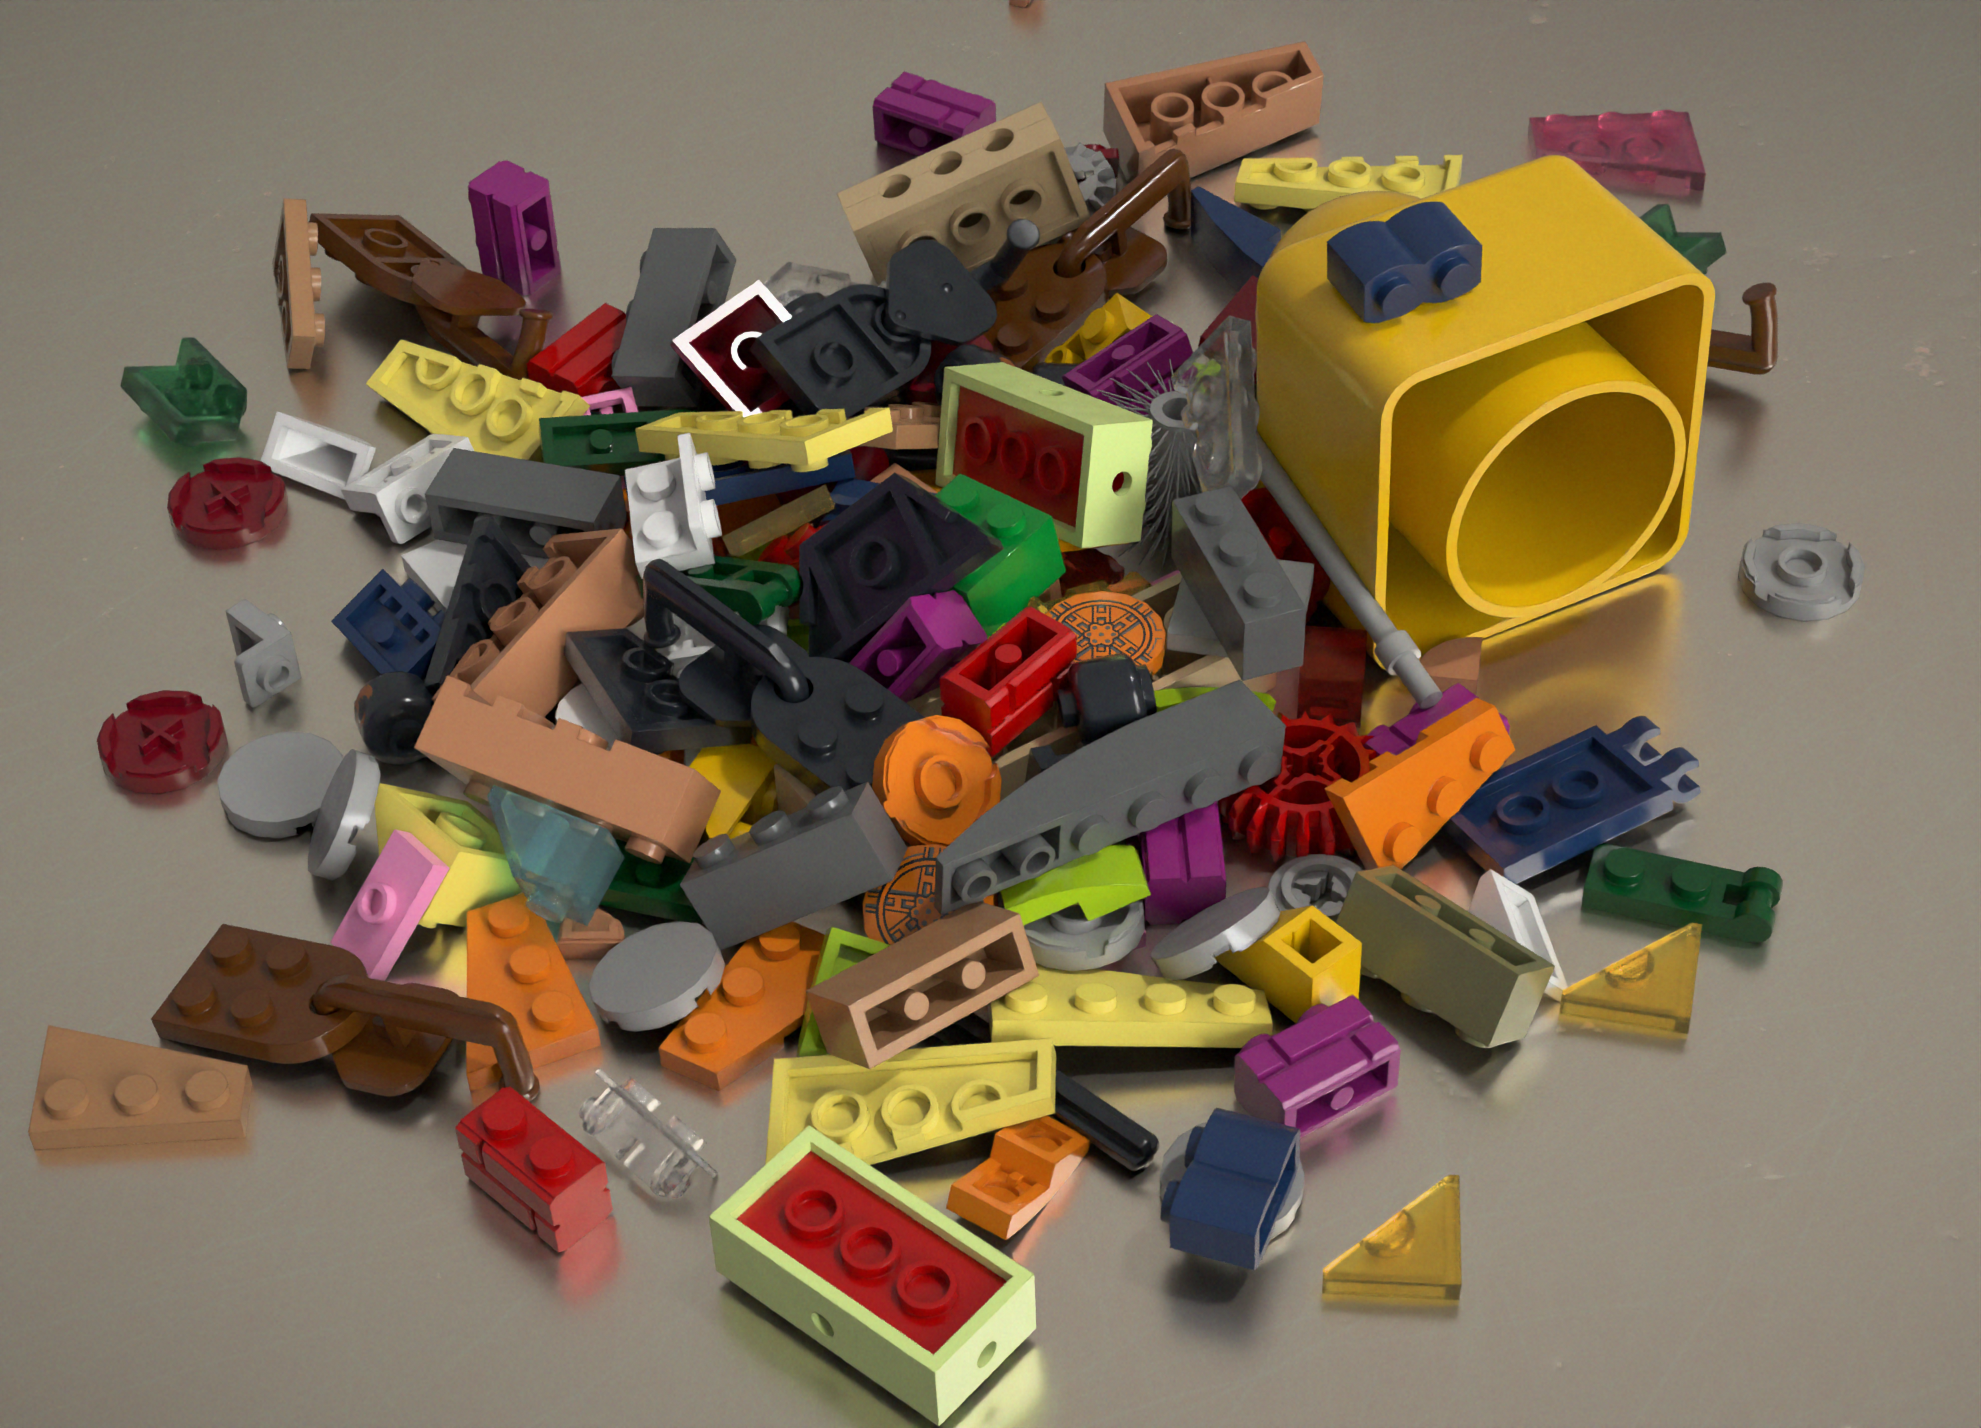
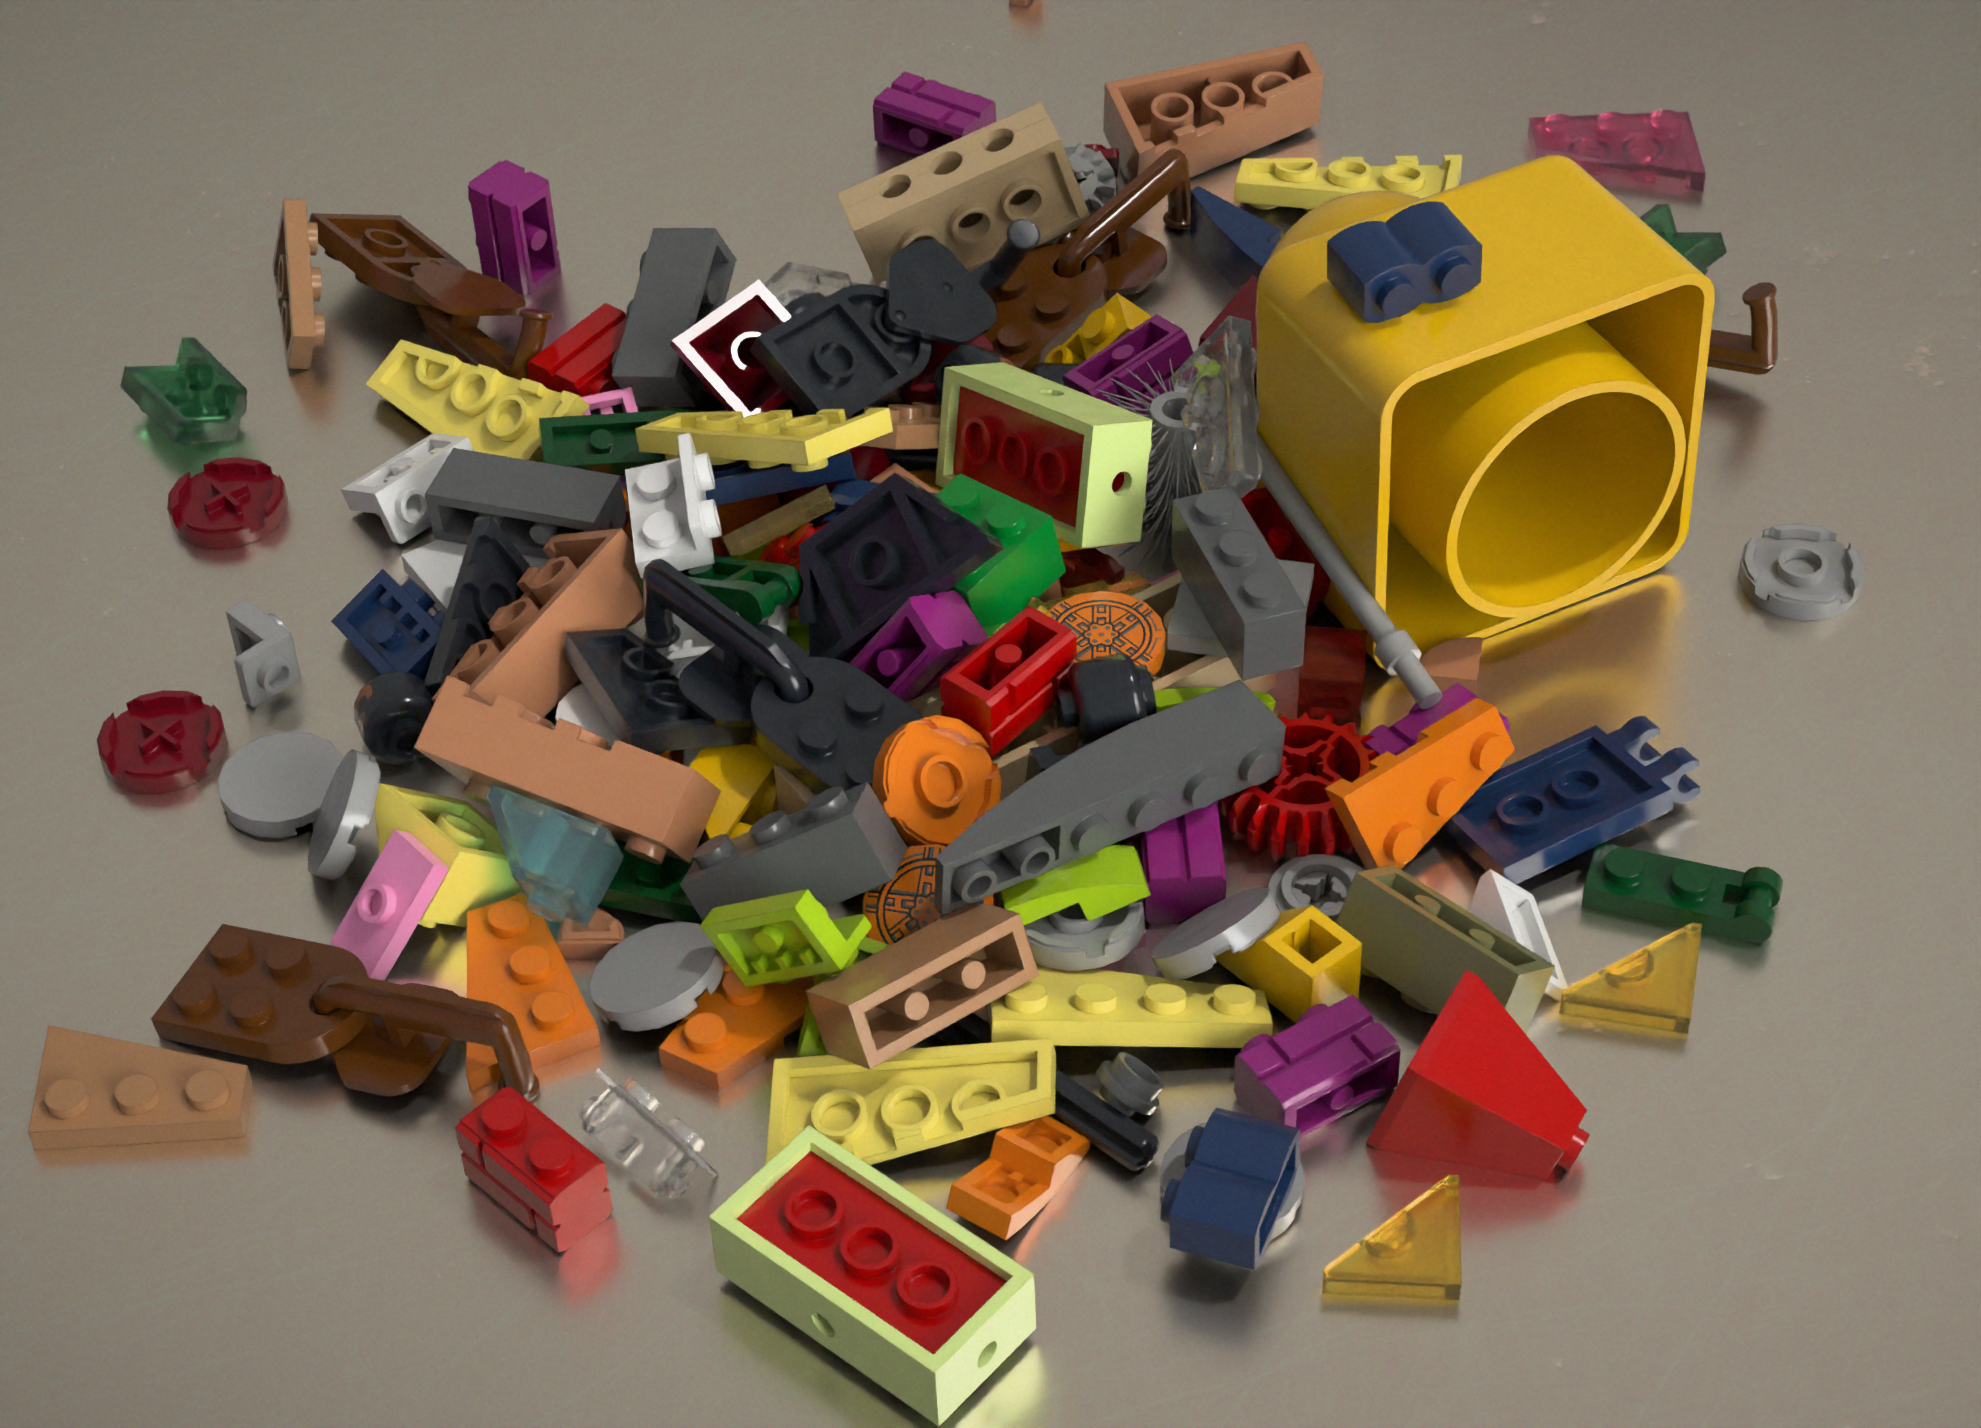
white slope [261,411,376,499] -> none
none -> lime bracket [700,889,872,987]
none -> dark grey plate [1096,1052,1164,1117]
none -> red slope [1366,969,1590,1180]

